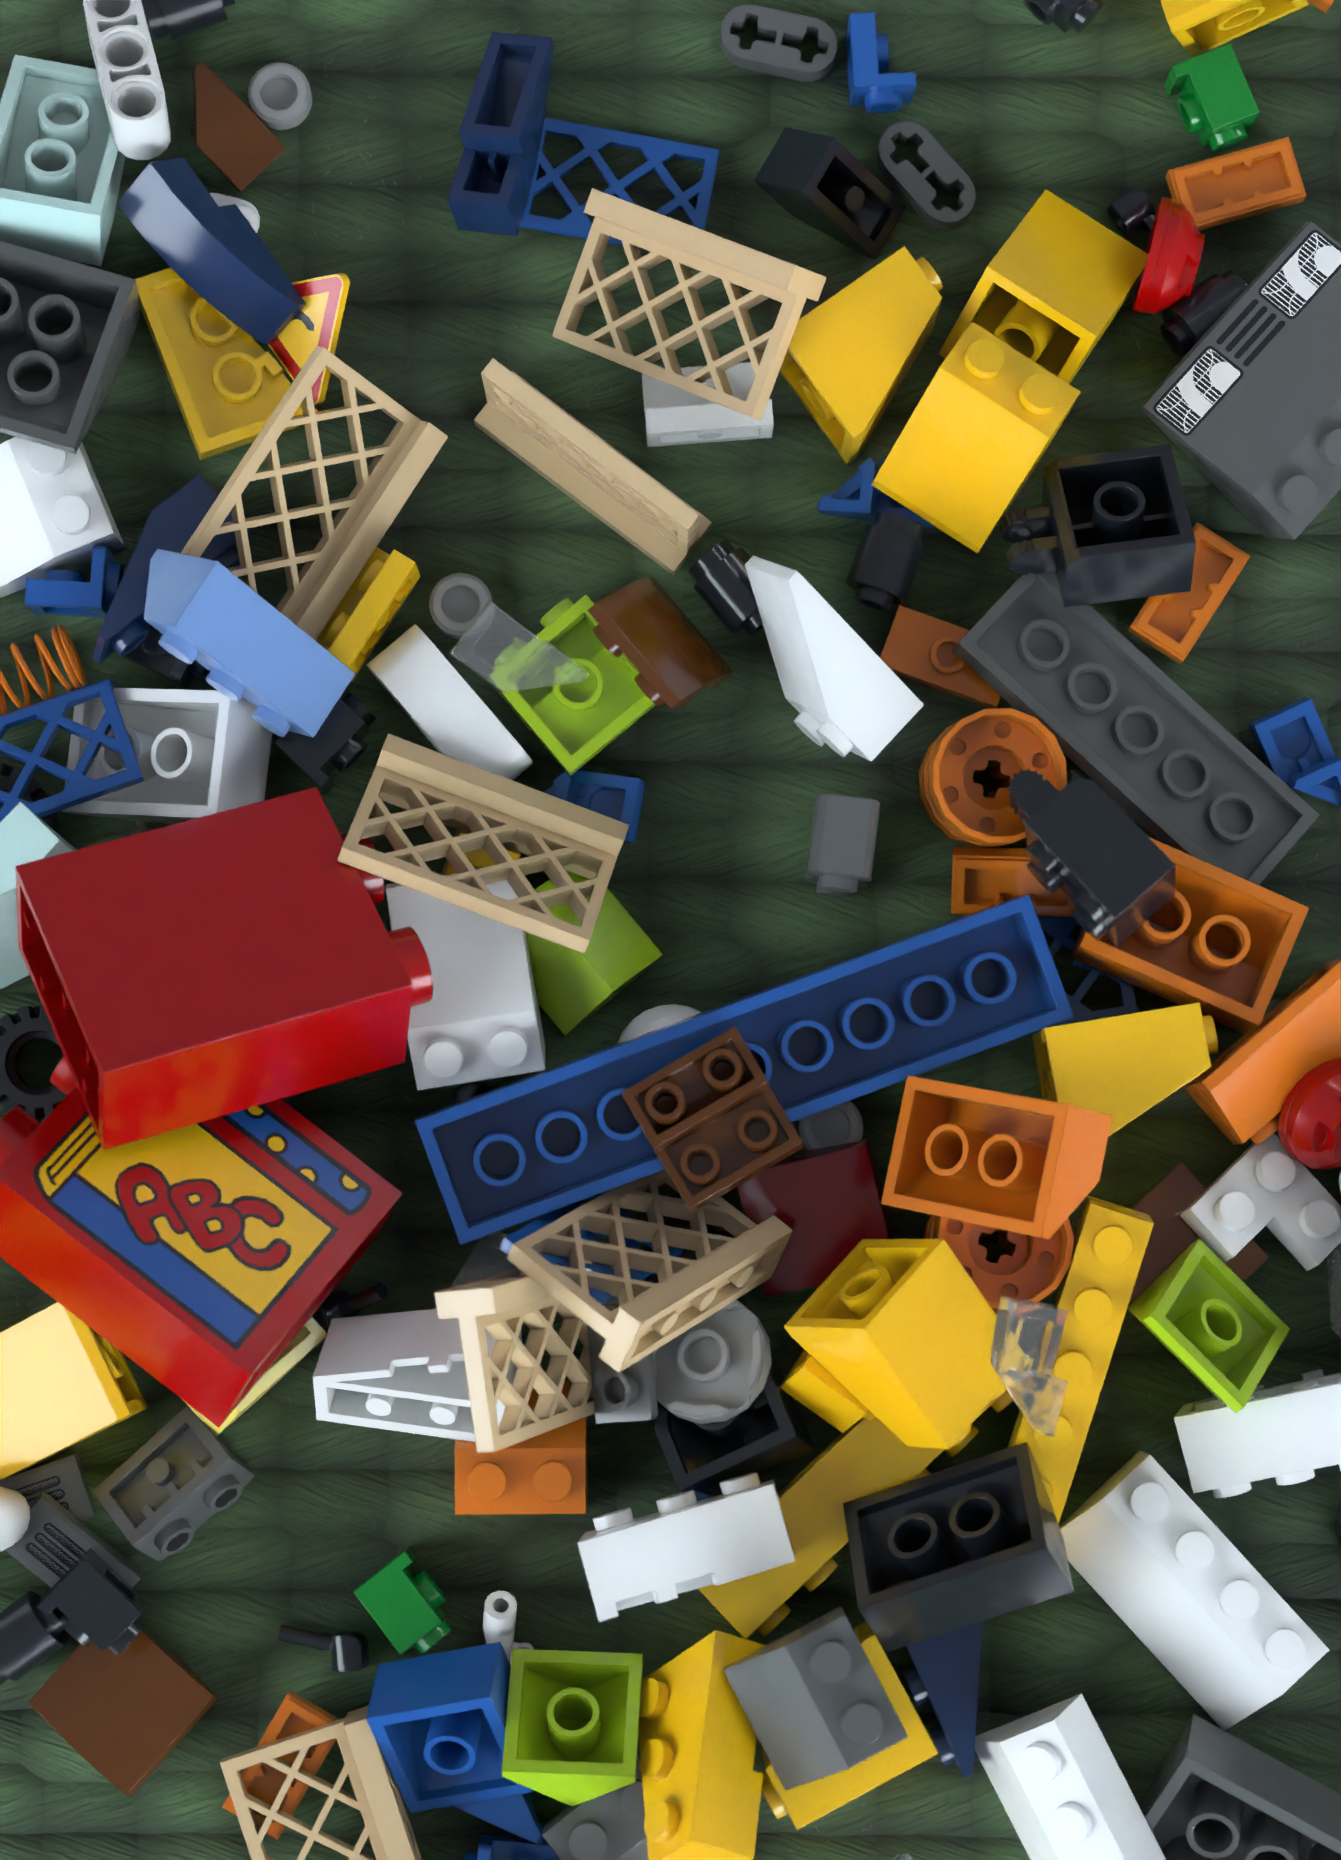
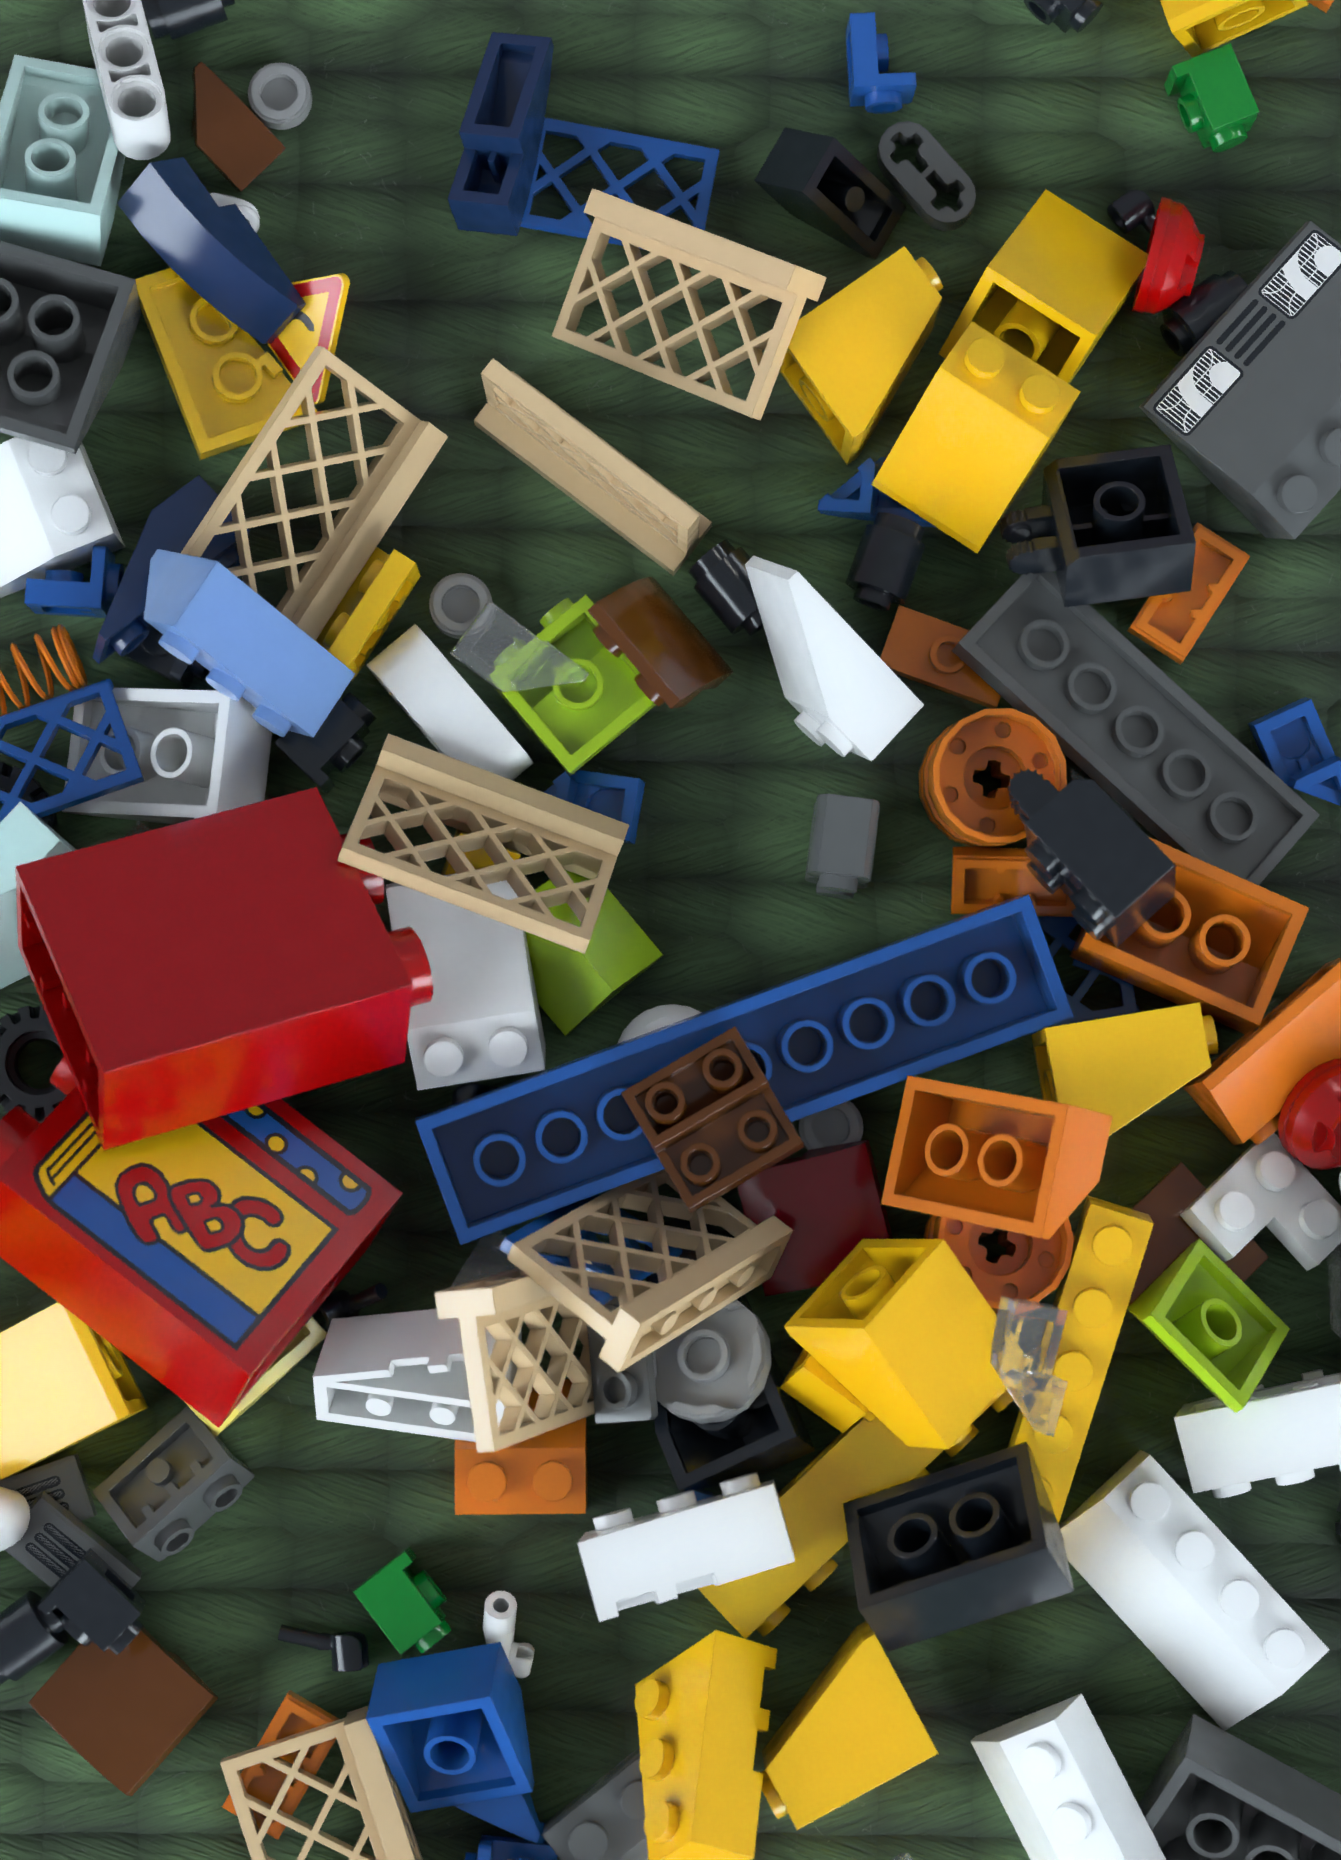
lime slope [502,1649,643,1807] -> none
white panel [642,362,774,447] -> none
dark grey beam [720,4,837,82] -> none
dark grey slope [723,1607,908,1791] -> none
dark blue slope [902,1622,982,1778] -> none
orange plate [1165,137,1307,231] -> none

